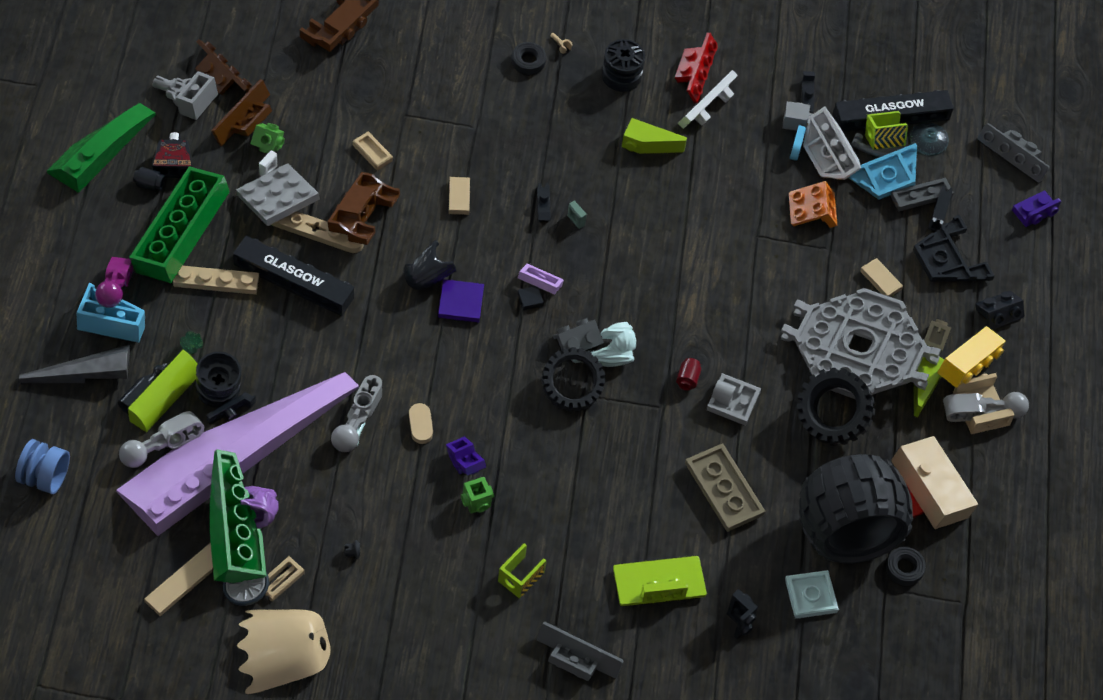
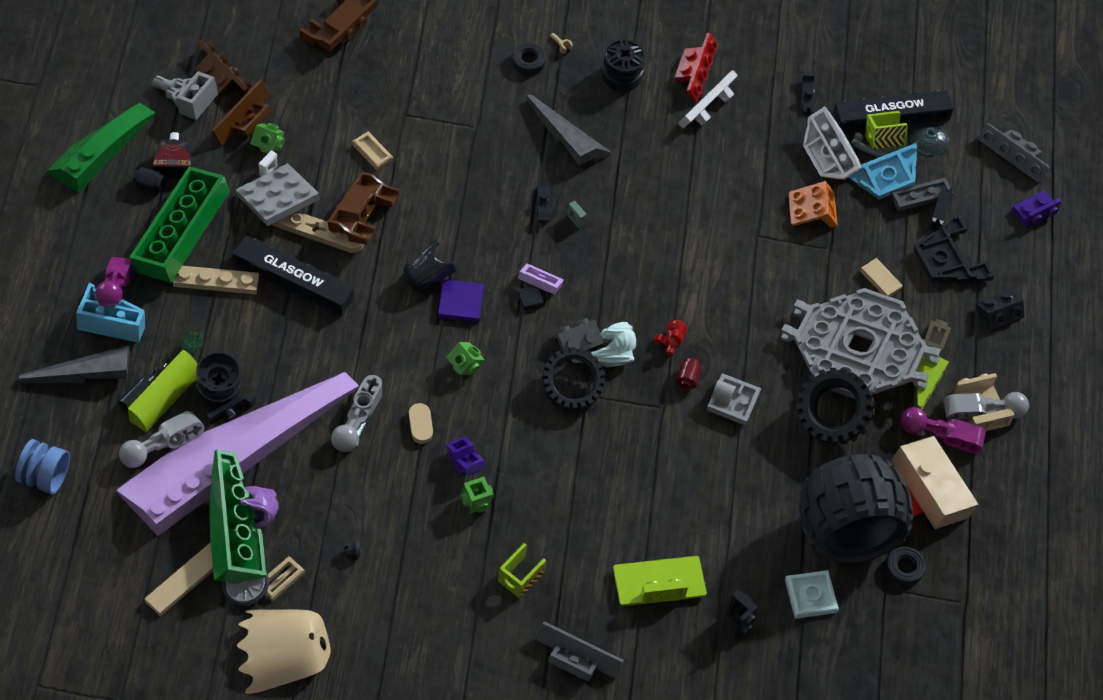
tan tile [449,177,470,215] -> none
lime slope [622,118,687,154] -> none
dark tan plate [685,443,765,532] -> none
light grey brick [782,101,813,132] -> none
medium azure tile [790,125,806,160] -> none
yellow brick [937,326,1006,388] -> none
none -> bright green brick [446,342,485,375]
none -> flat silver wedge [527,94,611,165]
none -> red piece [654,320,688,356]
none -> magenta beam [901,407,986,454]

